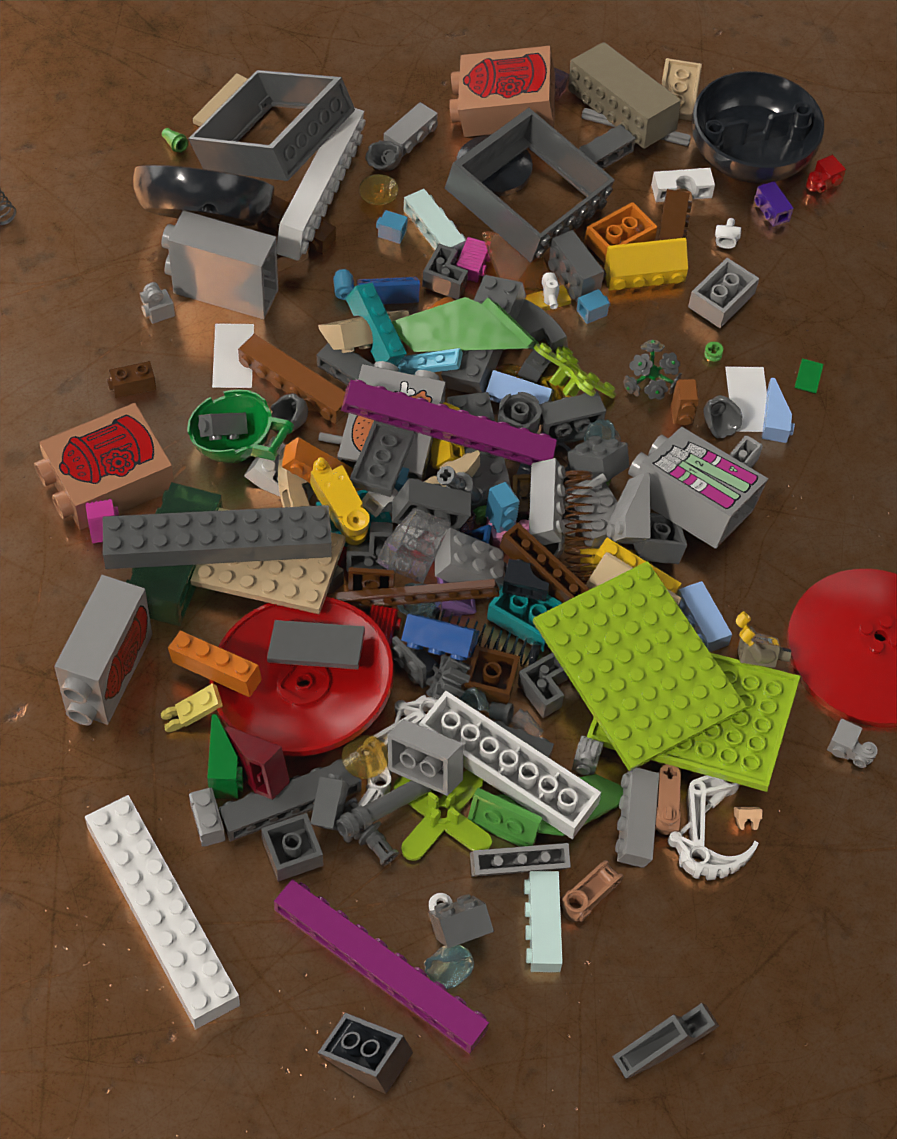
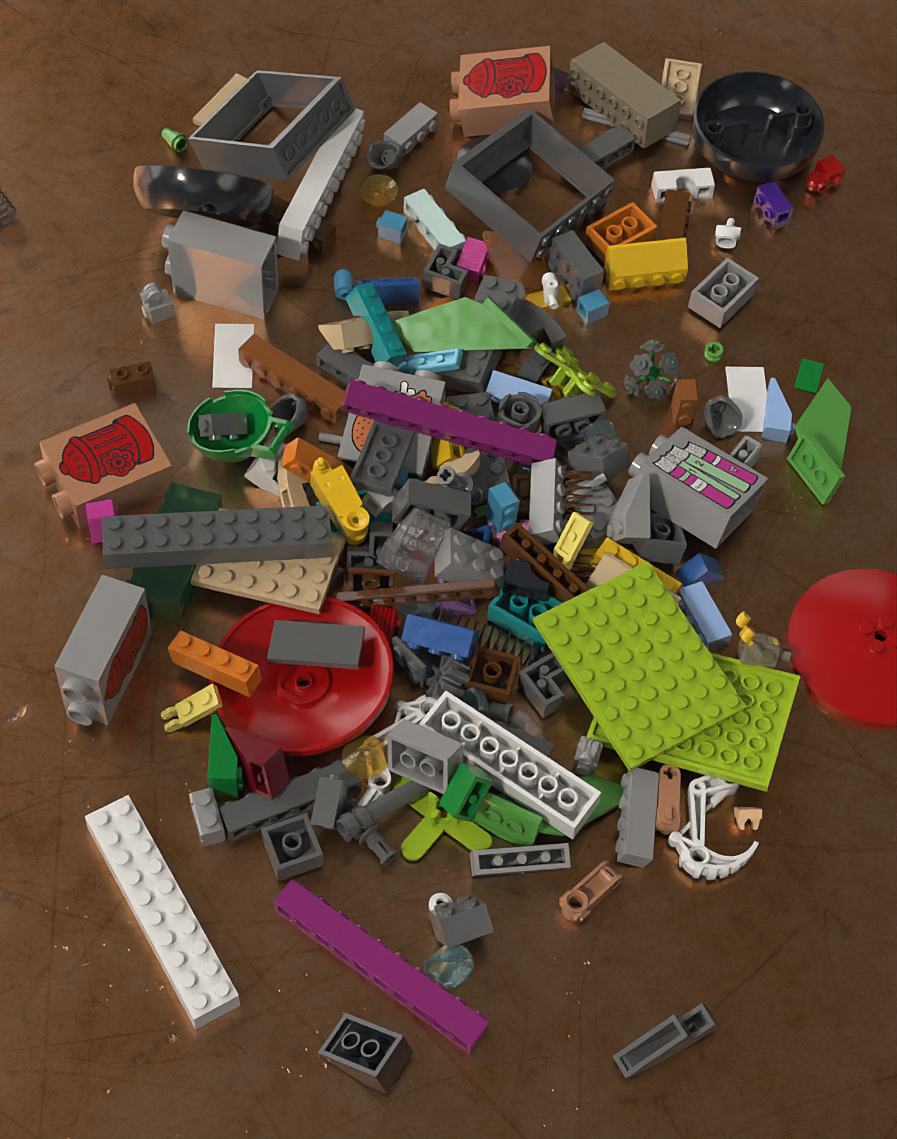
light aqua brick [524,871,562,972] -> none
light grey brick [827,718,878,768] -> none
none -> green brick [439,762,493,822]
none -> light yellow hinge [553,512,594,570]
none -> blue slope [676,553,724,588]
none -> bright green piece [787,378,852,505]

